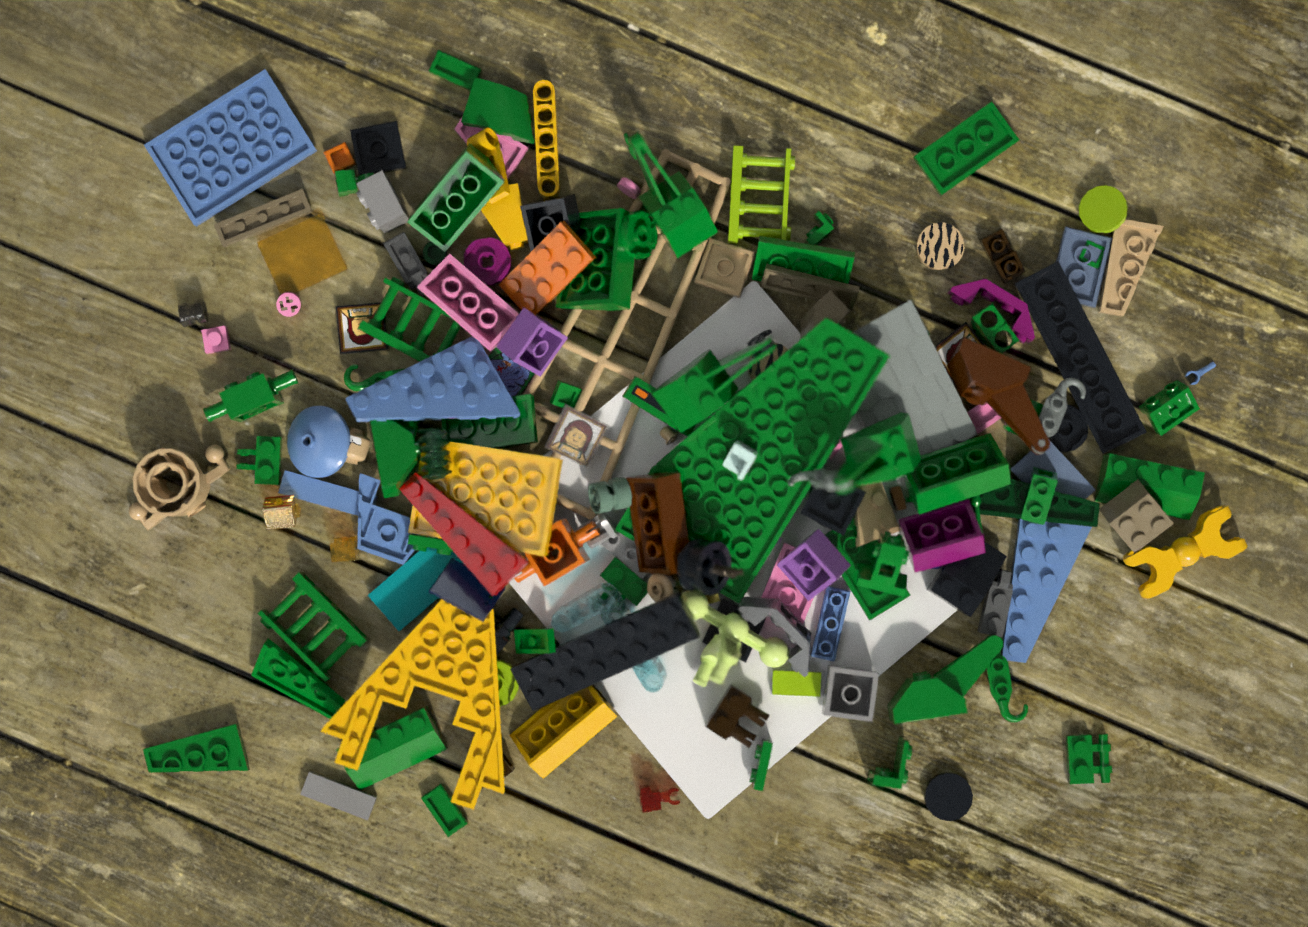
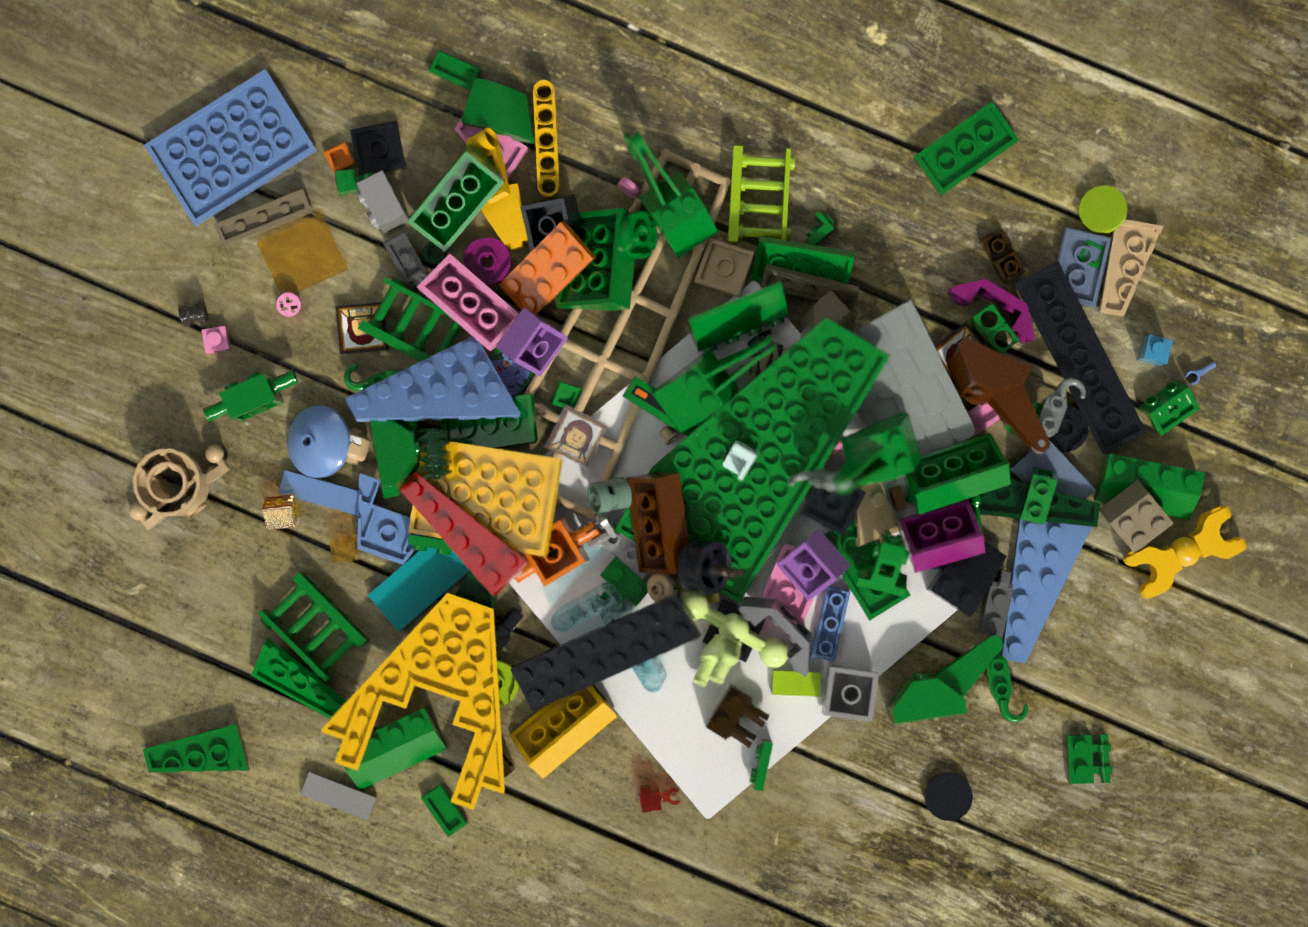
green hinge [236,436,282,485] -> none
dark blue container [429,558,506,622] -> none
green plate [514,628,556,654] -> none
green bracket [867,736,912,790] -> none
tan tile [916,222,965,270] -> none
none -> green slope [687,282,788,353]
none -> dark azure brick [1137,335,1173,366]

